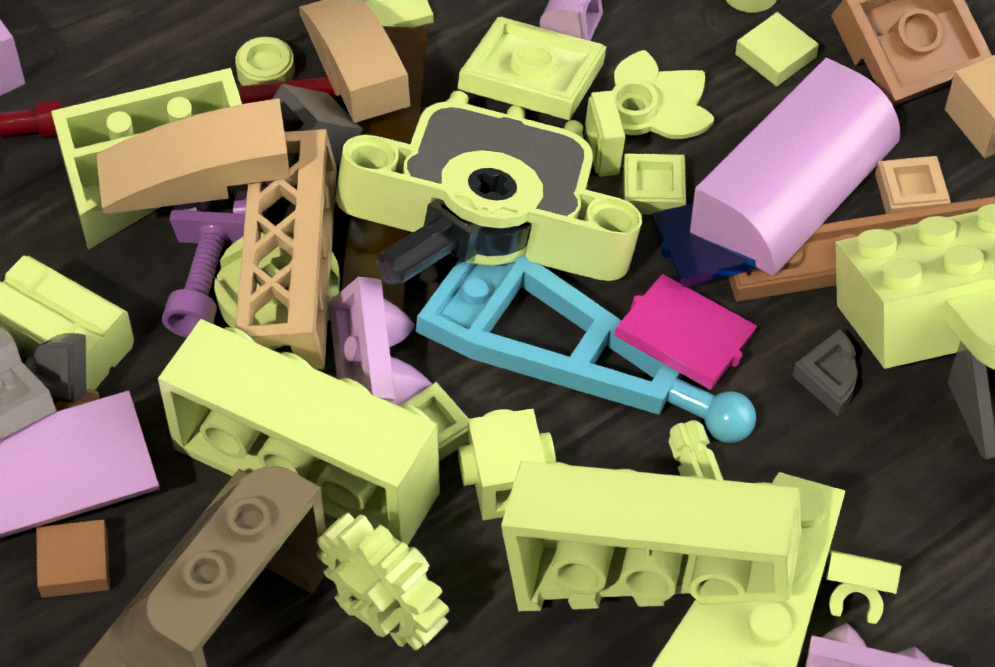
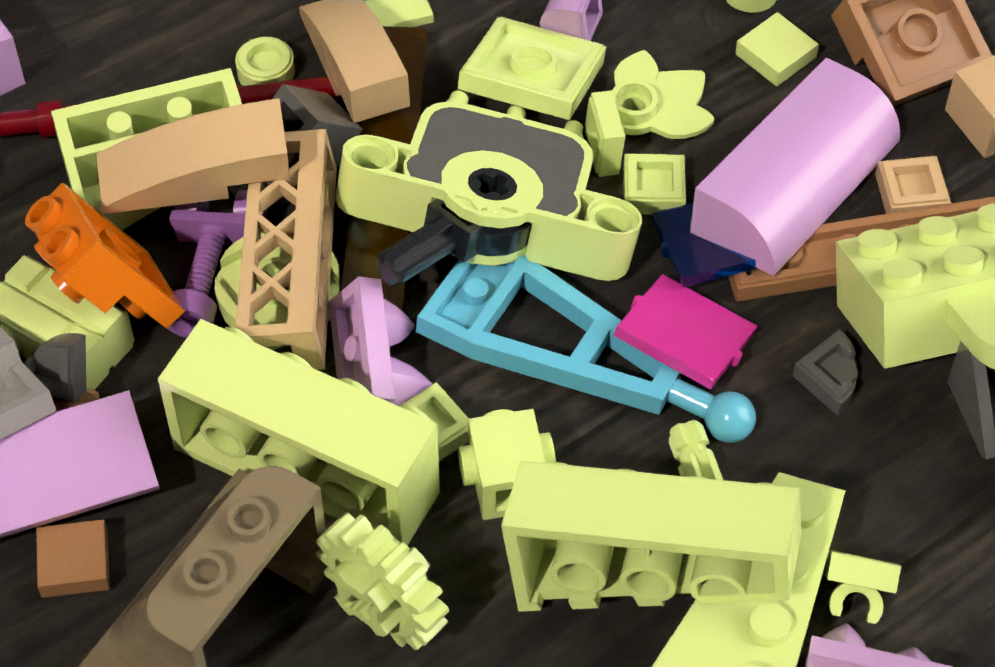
none -> orange plate [25,182,185,329]

